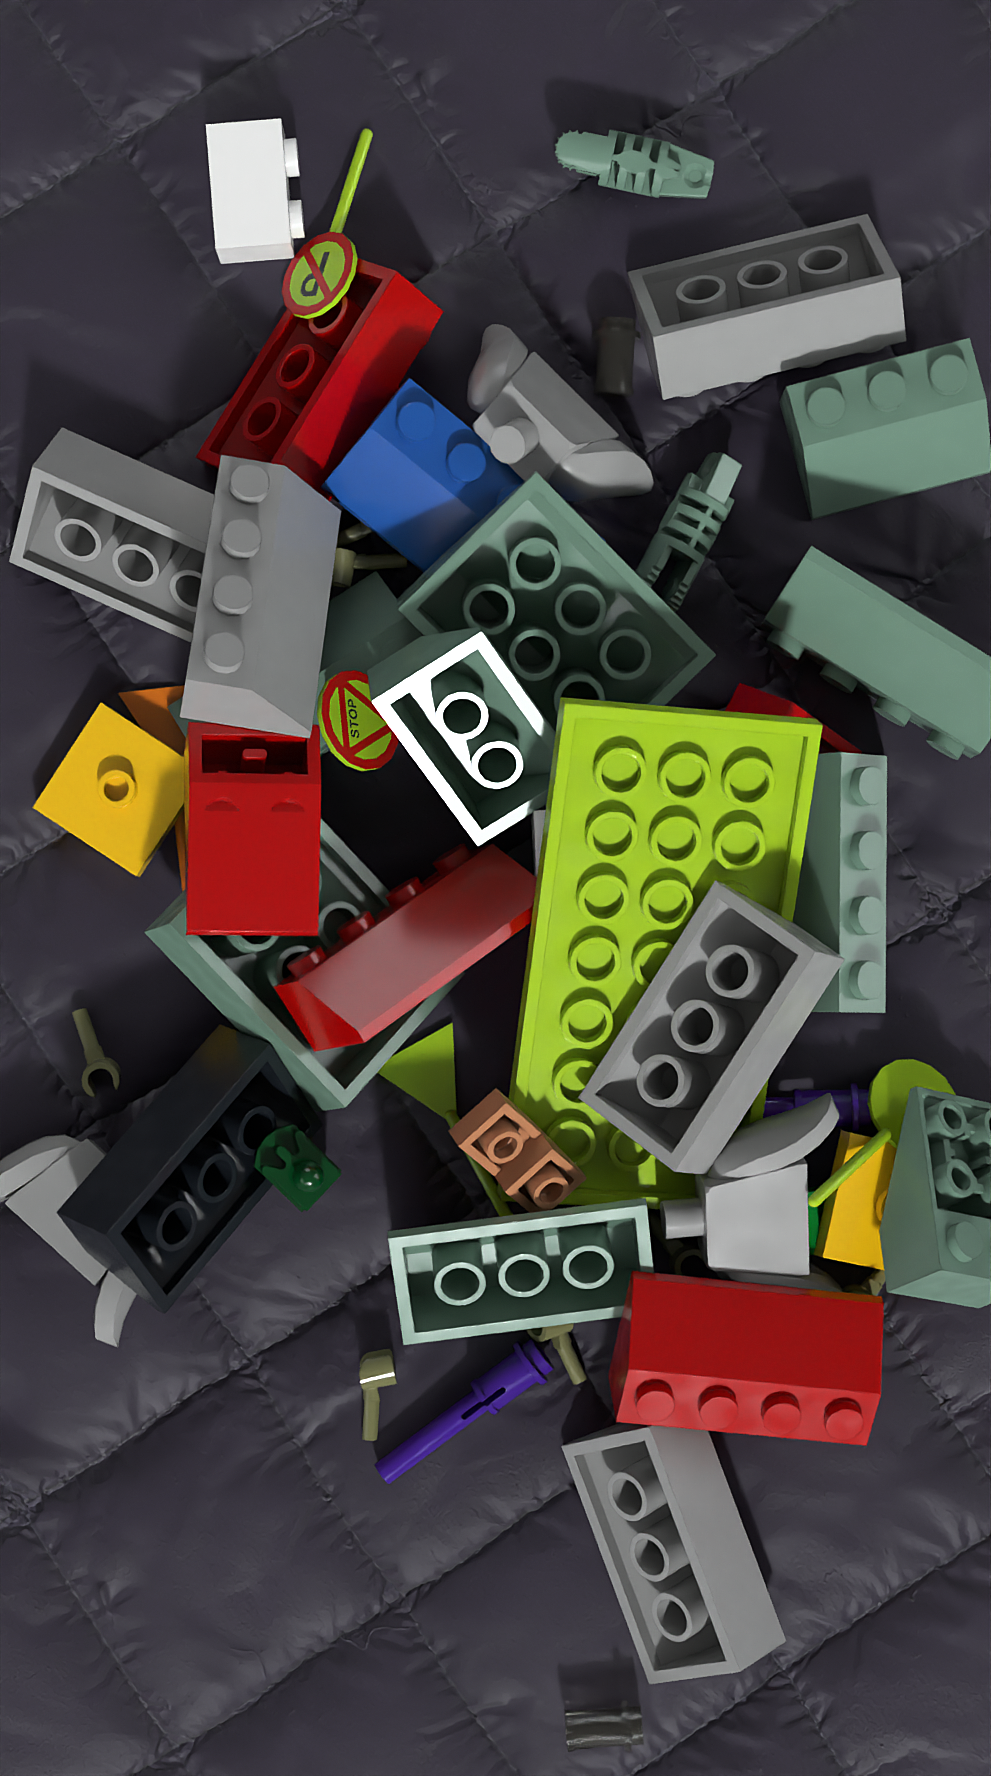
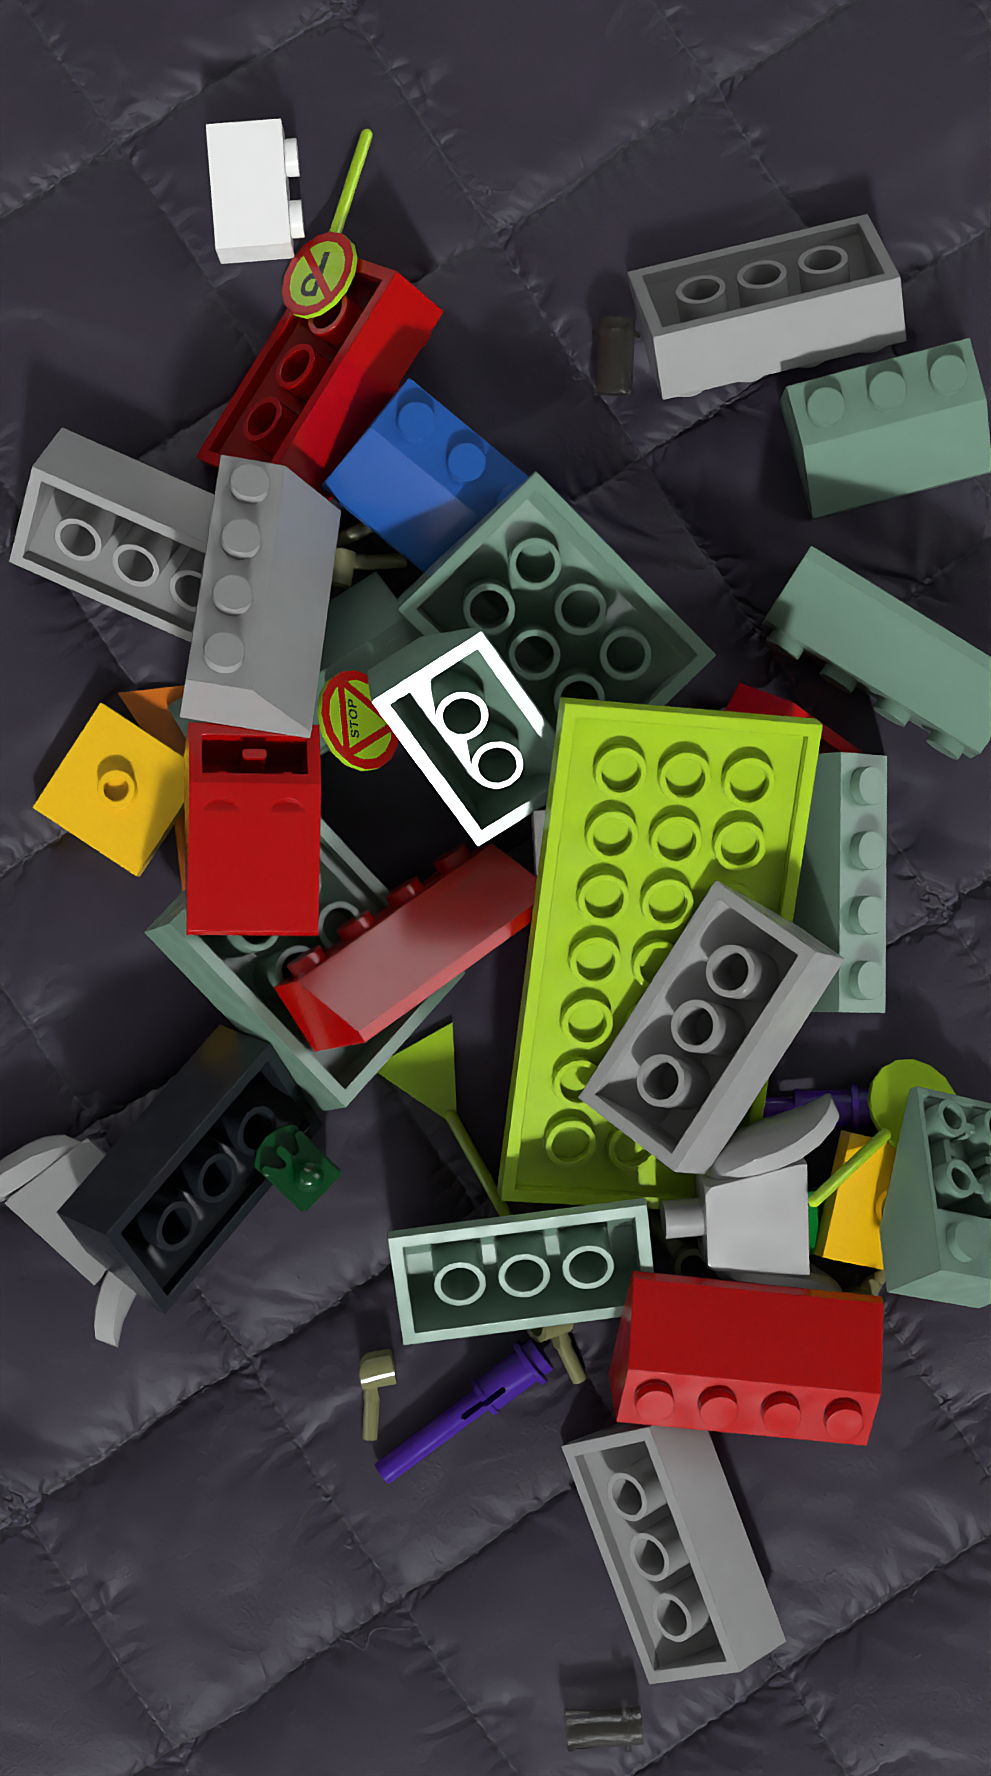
olive hand [72,1008,122,1098] -> none
nougat slope [448,1088,587,1213] -> none
light grey torso [467,324,654,502] -> none
sand green hinge [555,129,714,199] -> none
sand green hinge [635,452,742,612] -> none

